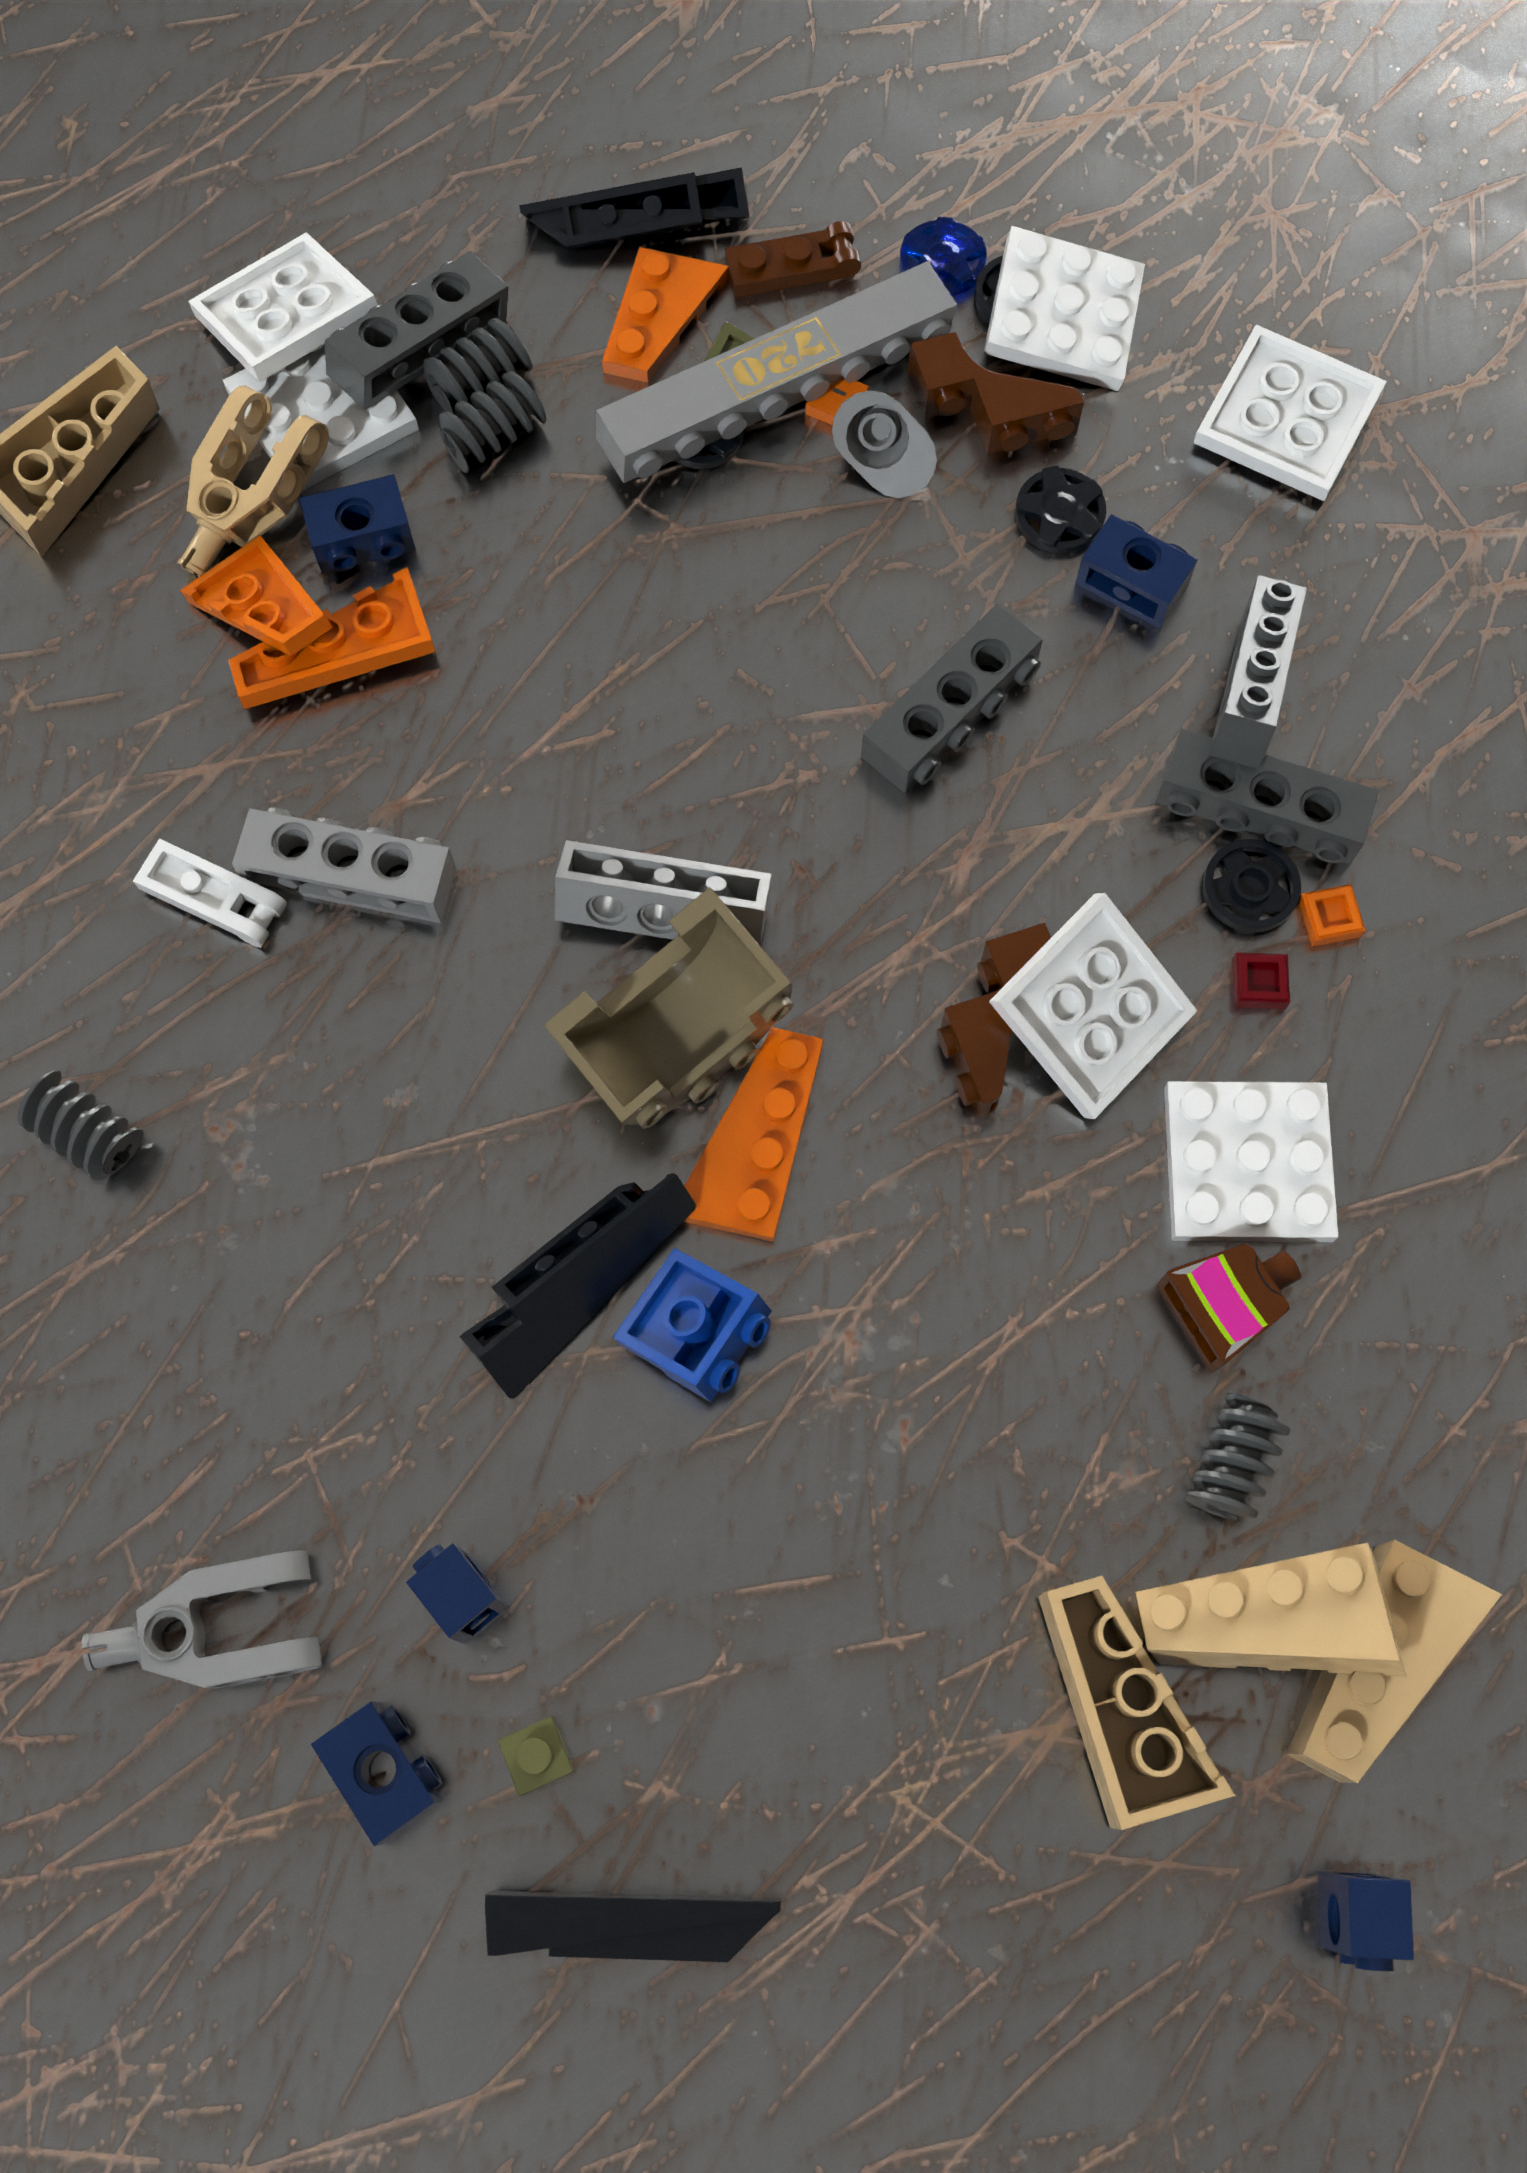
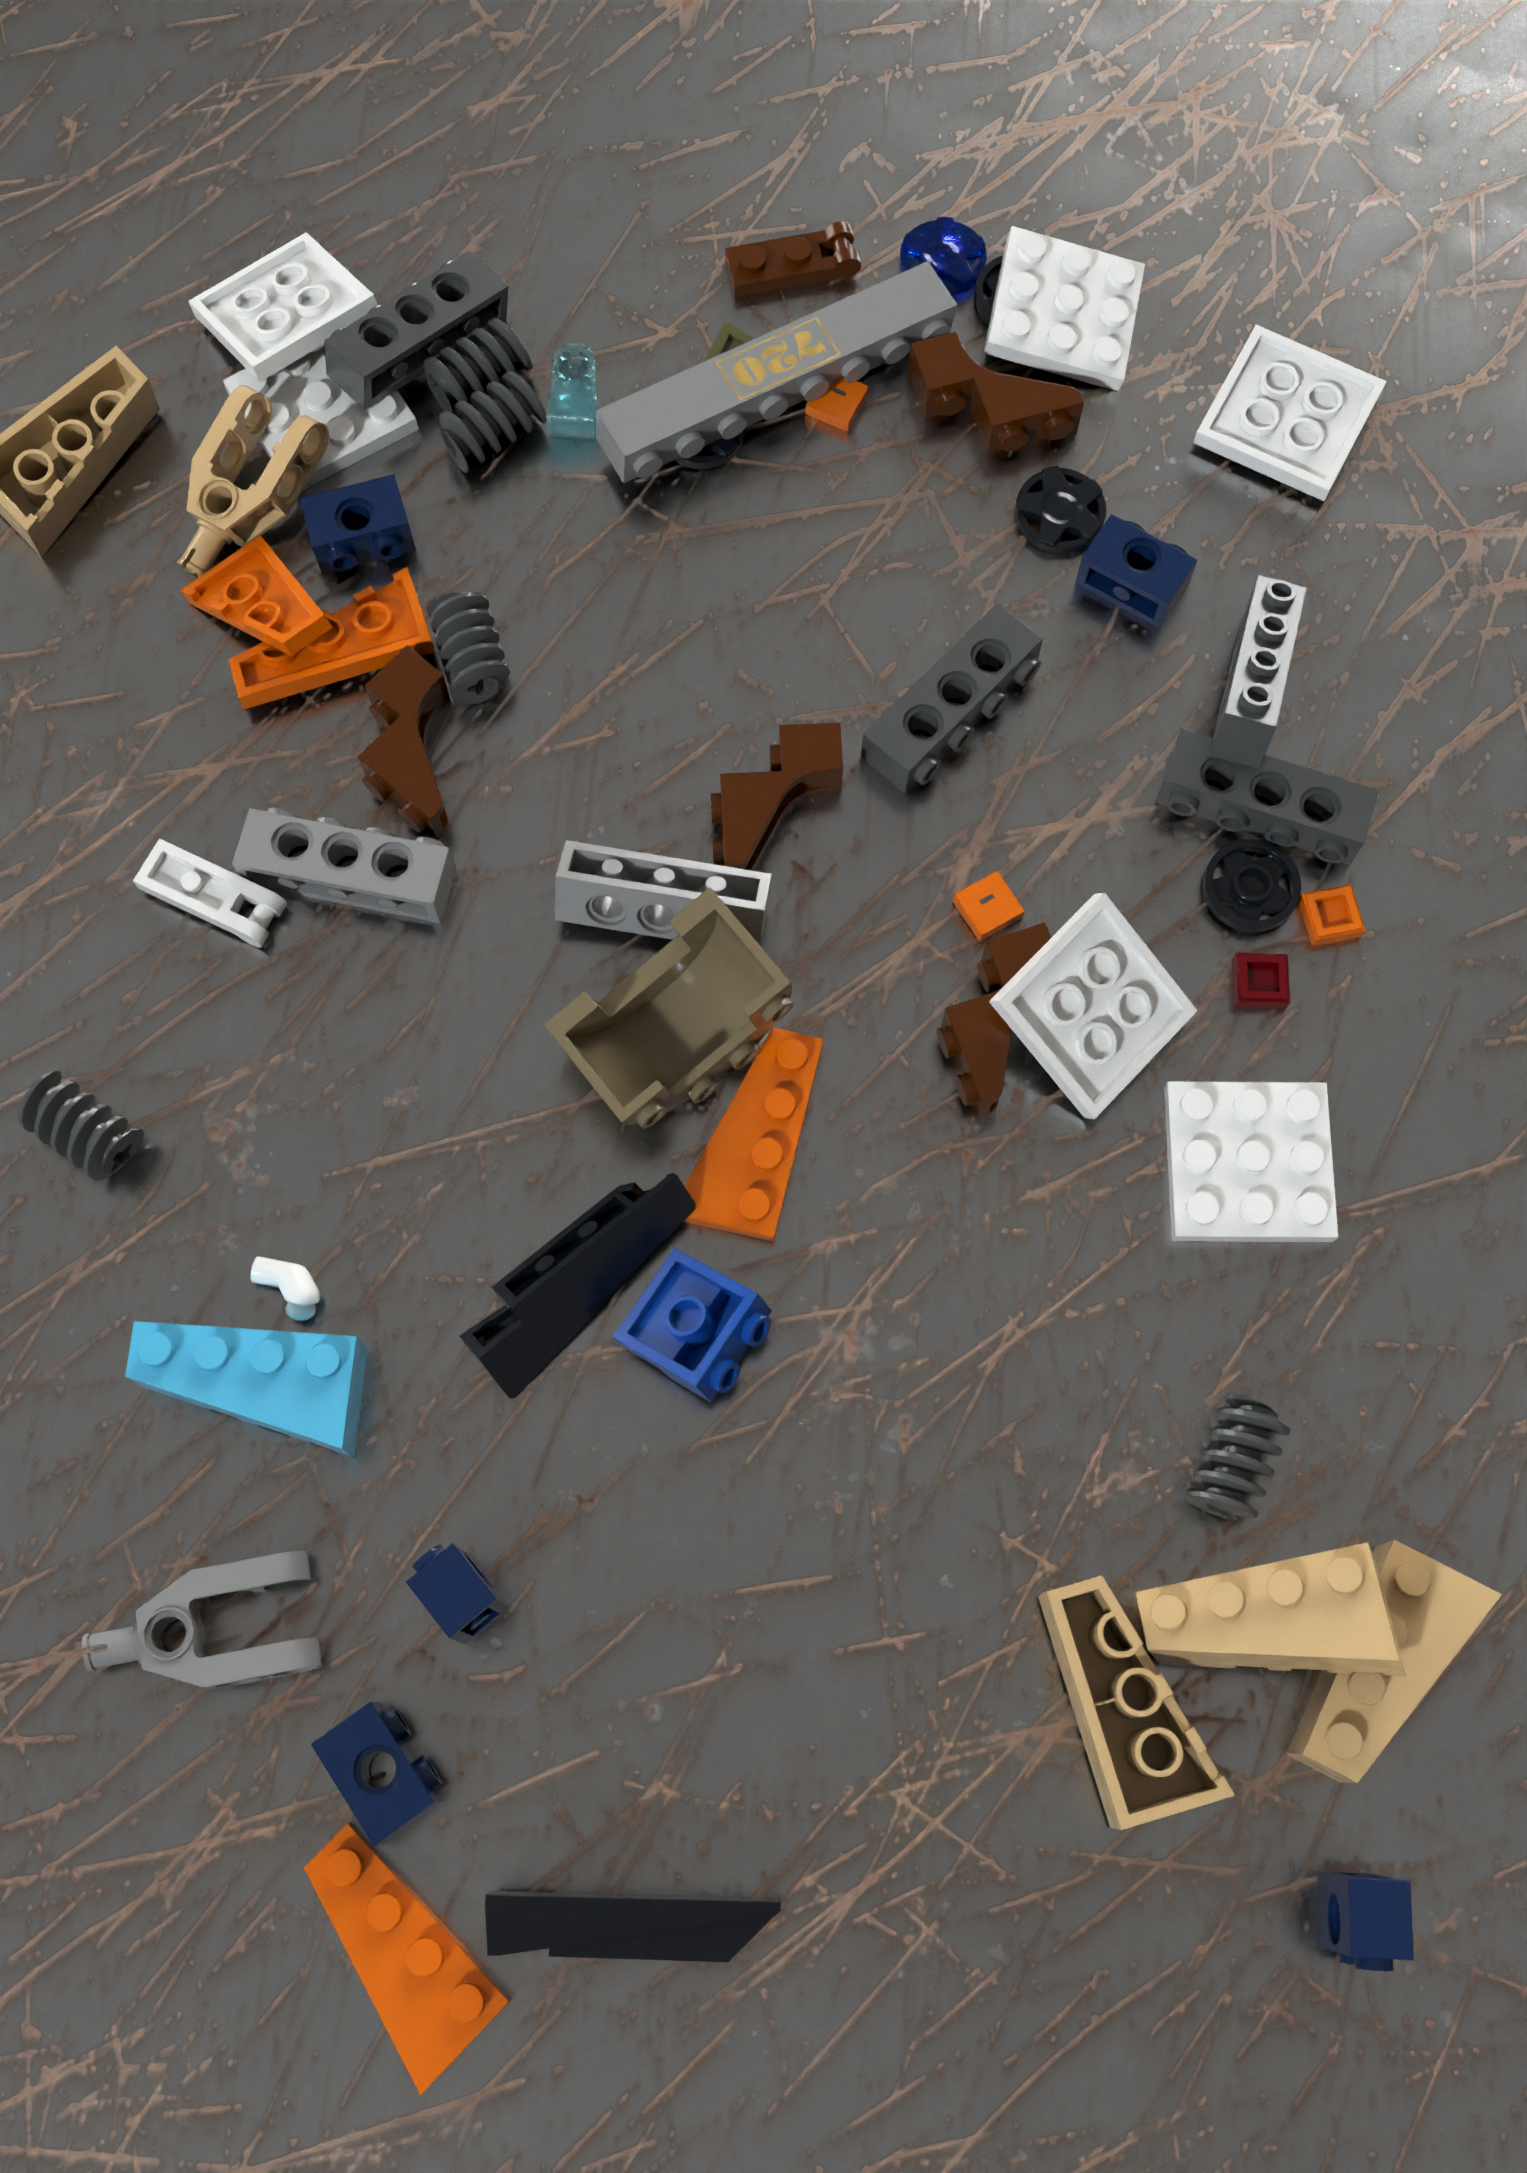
olive plate [497,1716,575,1796] -> none
black wedge [519,167,750,250] -> none
orange wing [602,247,729,383] -> none
light grey piece [832,390,937,498] -> none
reddish brown torso [1157,1243,1301,1373] -> none
none -> medium azure wedge [125,1321,368,1458]
none -> white arm [250,1256,320,1321]
none -> orange wing [304,1822,512,2096]
none -> reddish brown arch [358,645,450,840]
none -> dark grey piece [426,592,510,704]
none -> clear light blue piece [547,342,598,440]
none -> reddish brown arch [711,723,843,871]
none -> orange tile [953,870,1025,942]

